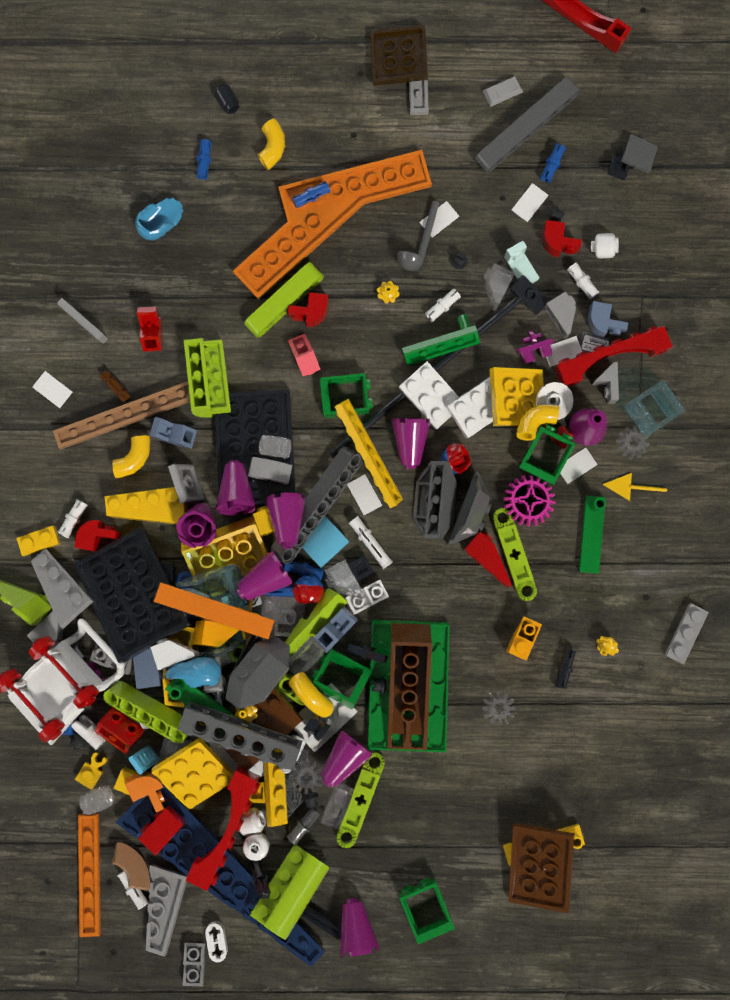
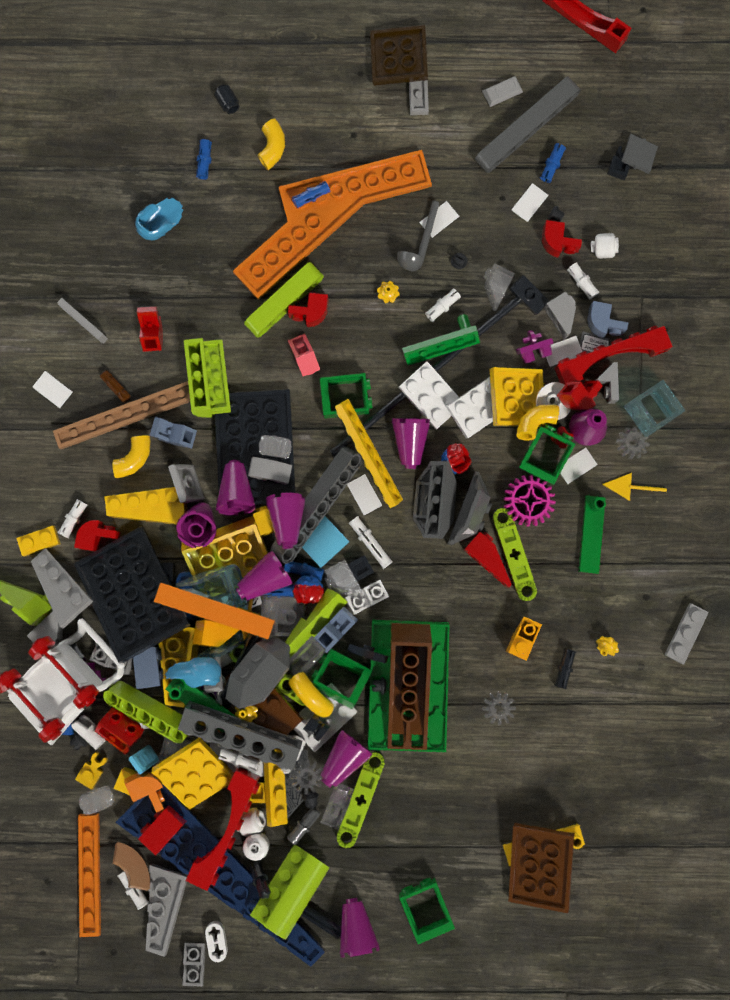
white slope [151,638,200,670] -> none
light aqua bracket [504,241,539,283] -> none
none -> white pin [219,747,261,773]
none -> red brick [557,380,602,410]

